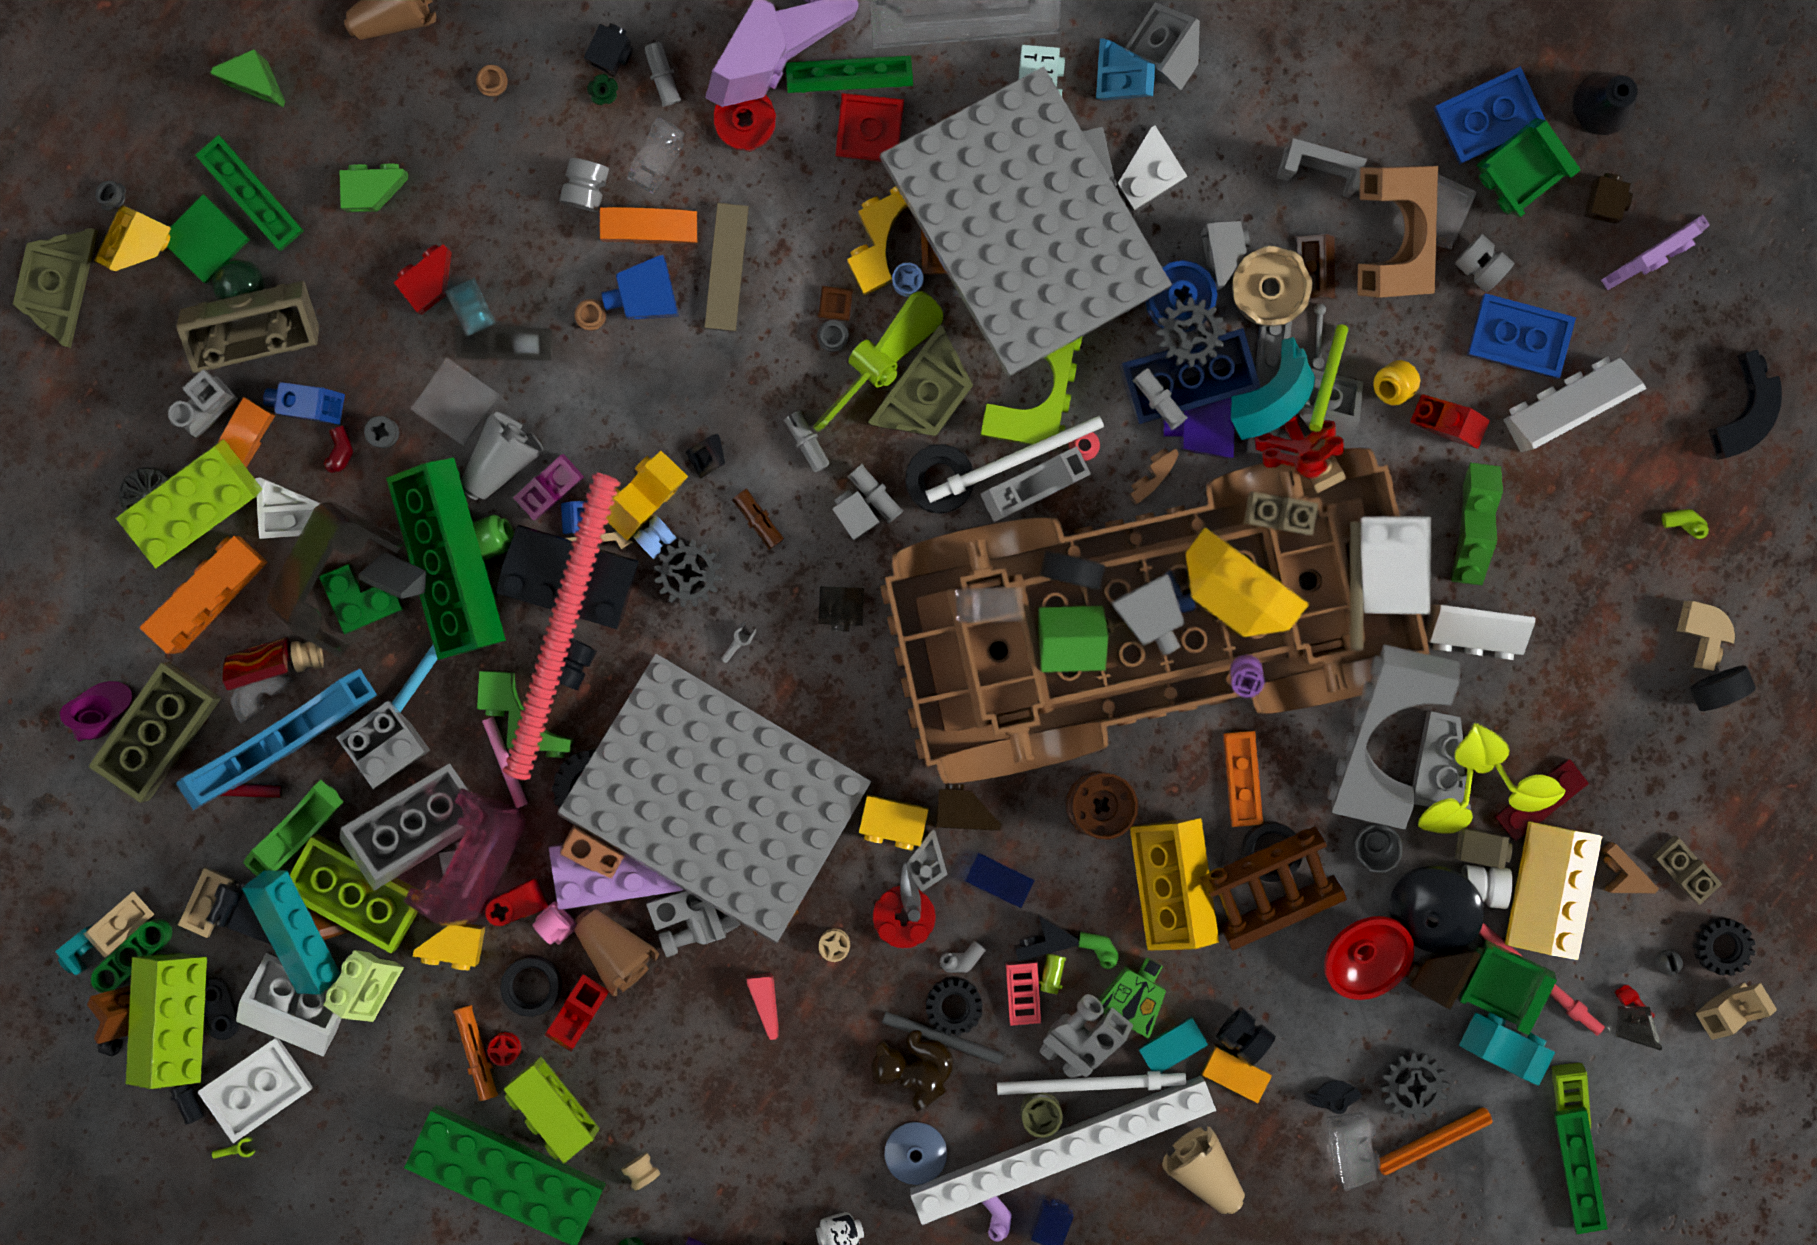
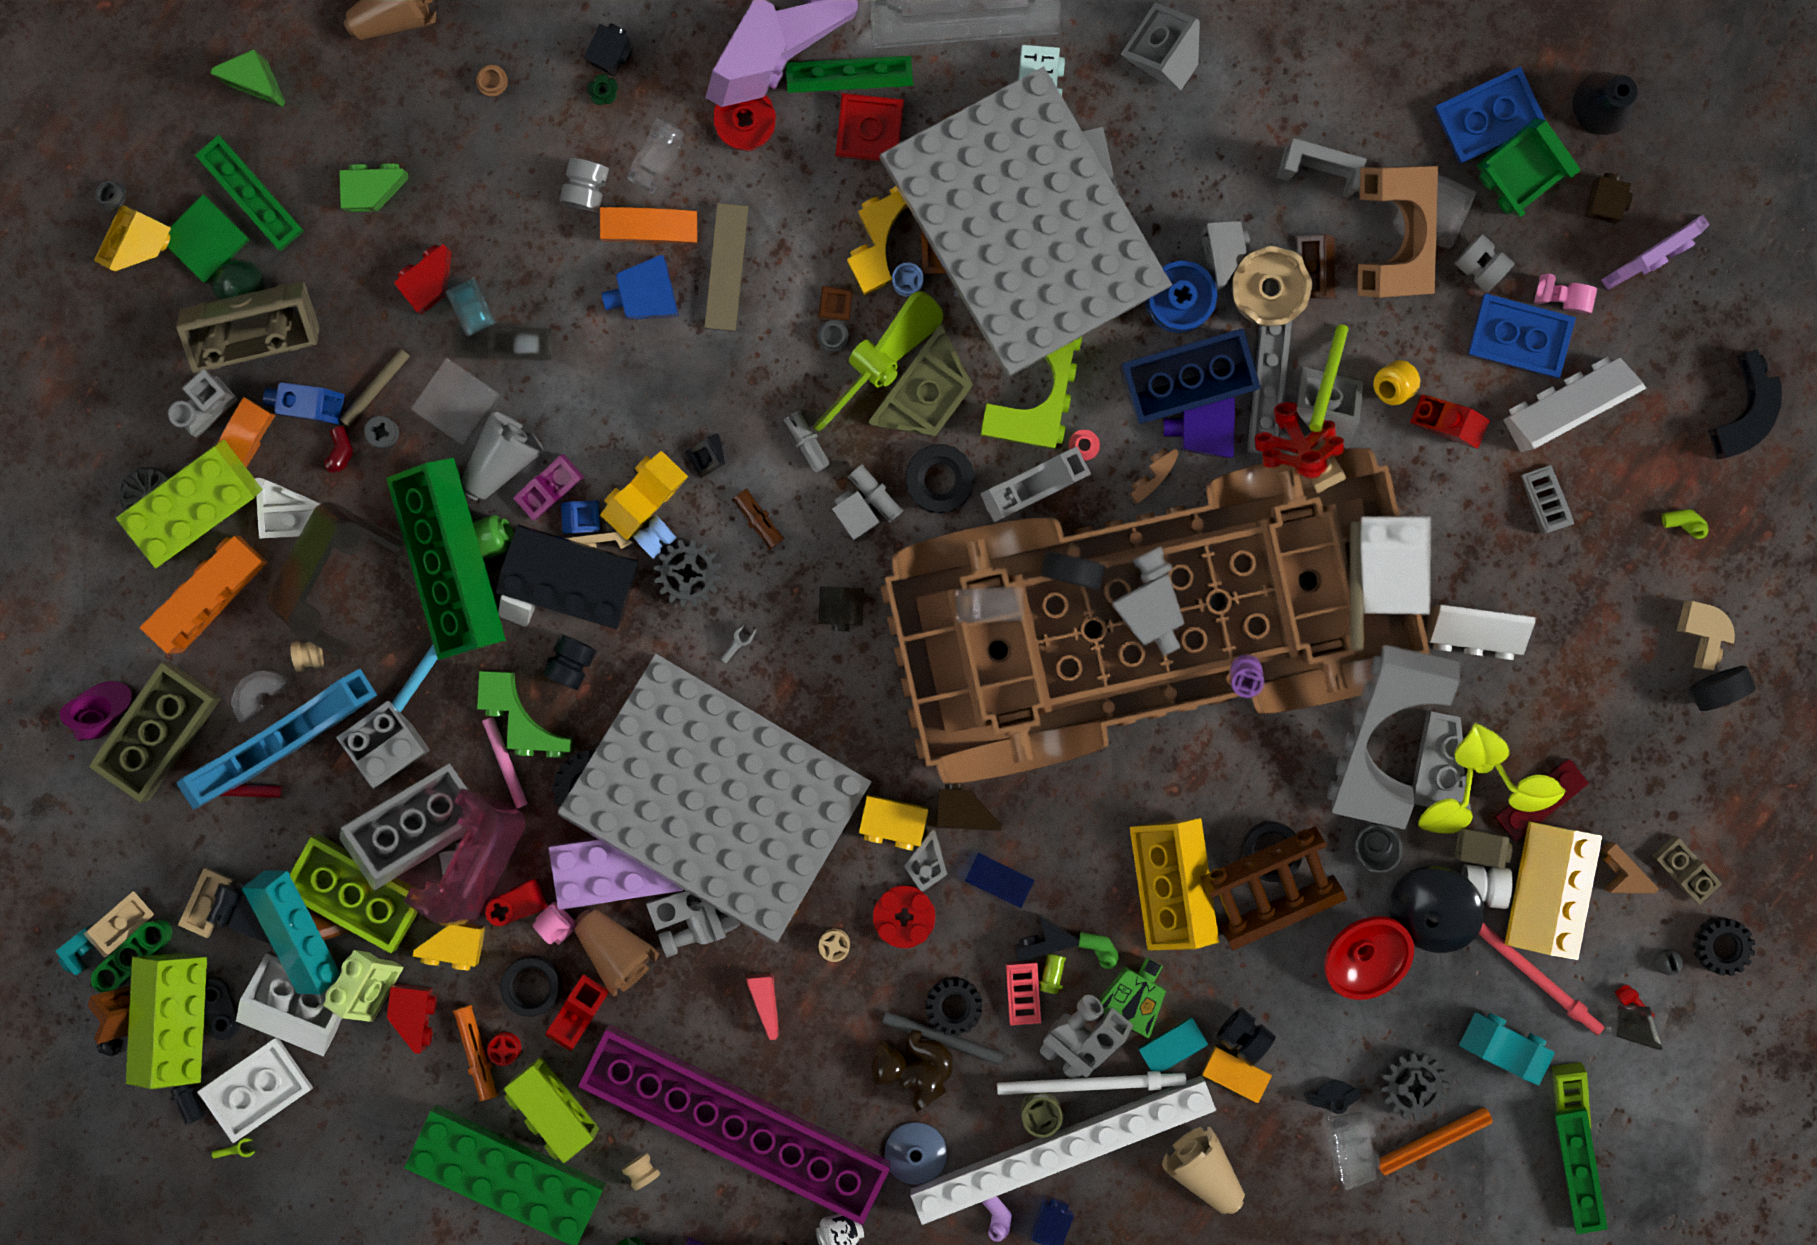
olive wing [13,228,98,348] -> none
dark red slope [222,636,291,691] -> none
bright green arch [243,780,343,876] -> none
green plate [320,564,404,634] -> none
dark grey slope [358,553,426,599] -> none
coral piece [503,473,620,780] -> none
nougat leg [560,825,624,879] -> none
medium nougat plate [575,299,606,331] -> none
light grey axle [644,42,681,107] -> none
flat silver bar [900,863,921,922] -> none
white bar [925,416,1104,503] -> none
light grey arm [940,941,986,973] -> none
bright green slope [1038,606,1108,672] -> none
reddish brown wheel [1065,772,1138,840] -> none
dark azure wing [1096,38,1155,101] -> none
white wing [1117,126,1187,211] -> none
light grey pin [1133,368,1188,430] -> none
dark grey gear [1156,298,1226,368] -> none
dark blue hand [1164,570,1195,613] -> none
yellow wedge [1186,528,1309,637] -> none
orange tile [1223,731,1263,827] -> none
teal arch [1231,337,1315,440] -> none
dark tan slope [1244,492,1318,535] -> none
light grey hinge [1311,303,1326,369] -> none
dark brown slope [1406,946,1481,1010] -> none
bright green arch [1451,462,1503,585] -> none
green panel [1458,940,1557,1035] -> none
tan brick [1695,983,1777,1040] -> none
none -> dark tan bar [339,348,410,427]
none -> red slope [387,983,437,1054]
none -> white slope [498,595,535,626]
none -> magenta brick [578,1025,891,1225]
none -> light grey wheel [1133,546,1172,584]
none -> light grey slope [1520,465,1574,534]
none -> bright pink leg [1534,274,1597,314]

